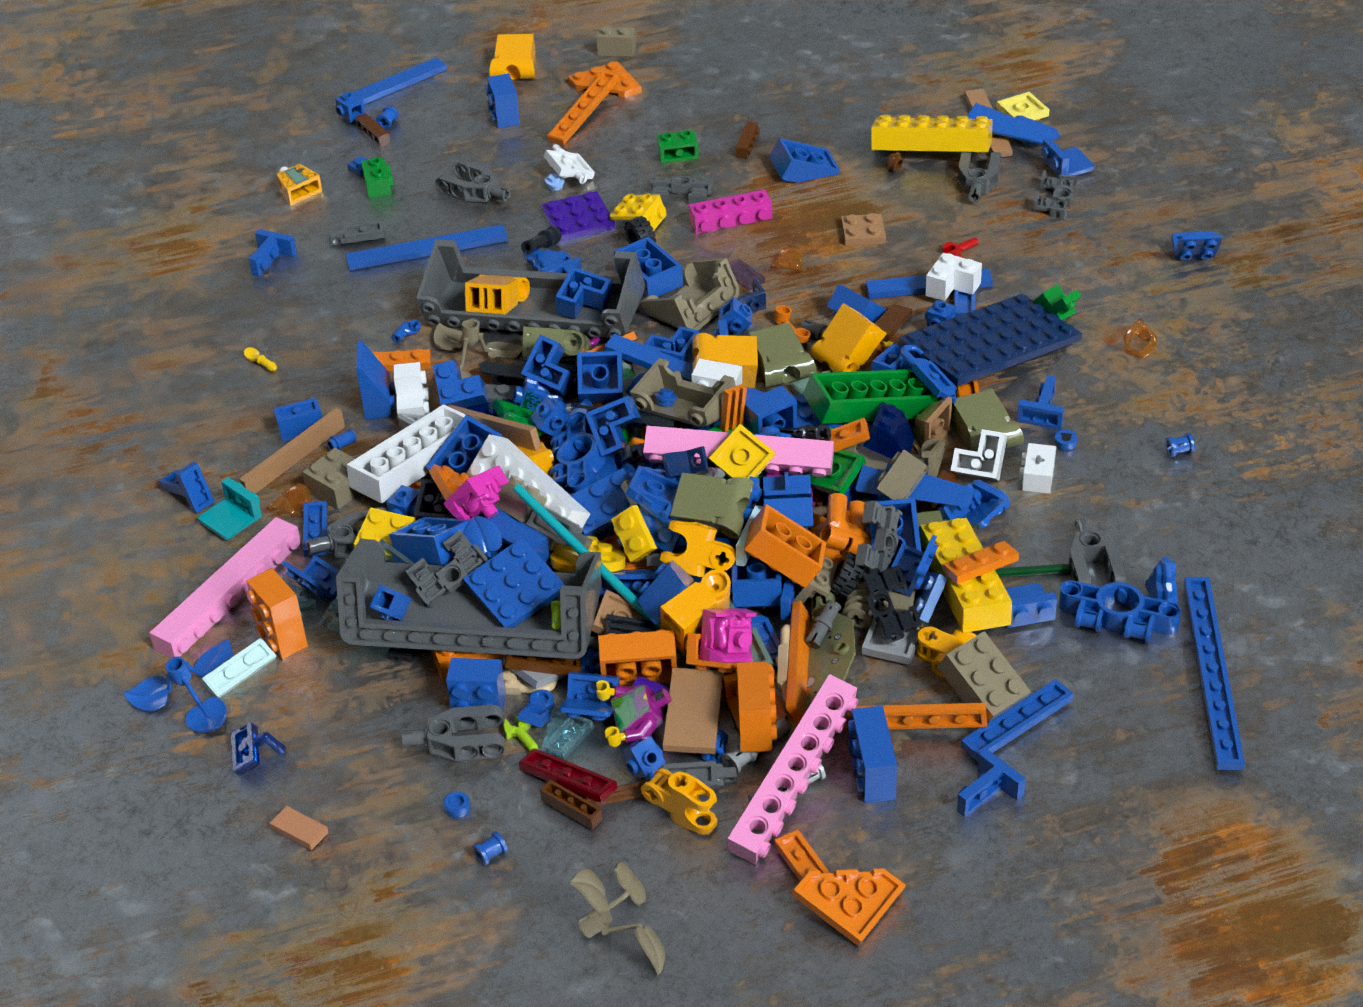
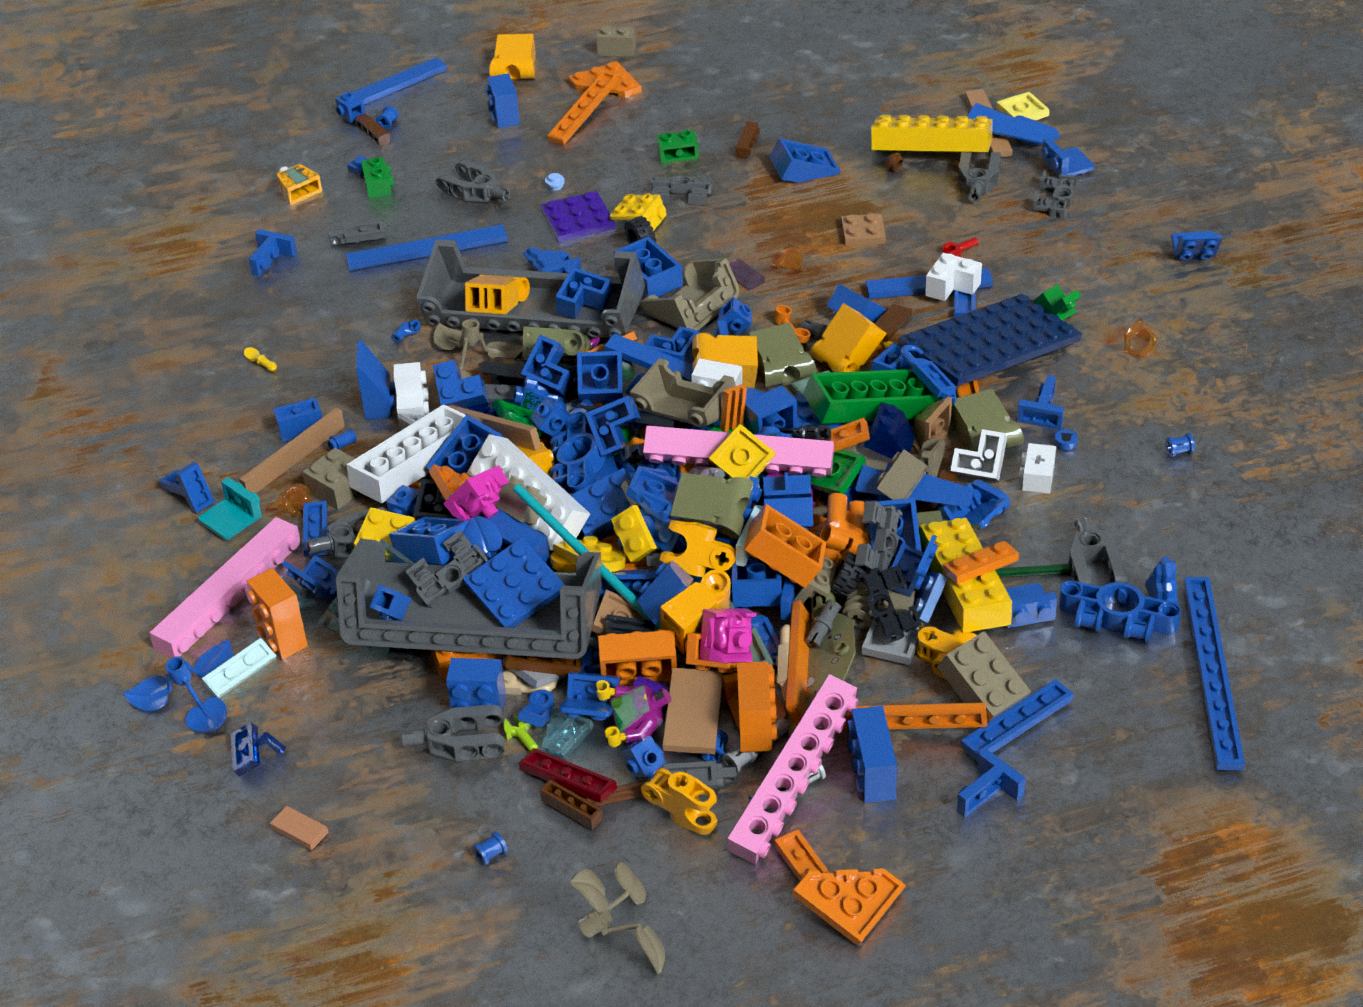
orange plate [373,349,431,372] -> none
blue tile [443,792,470,818] -> none
black pin [521,226,562,254] -> none
dark grey hinge [527,503,593,549] -> none
white plate [543,144,595,184] -> none
lime bar [551,601,561,630] -> none
blue plate [655,388,677,406] -> none
dark blue bracket [662,446,709,477] -> none
dark pink brick [689,189,772,234] -> none
dark blue bracket [738,279,766,313] -> none
blue brick [925,300,956,327] -> none

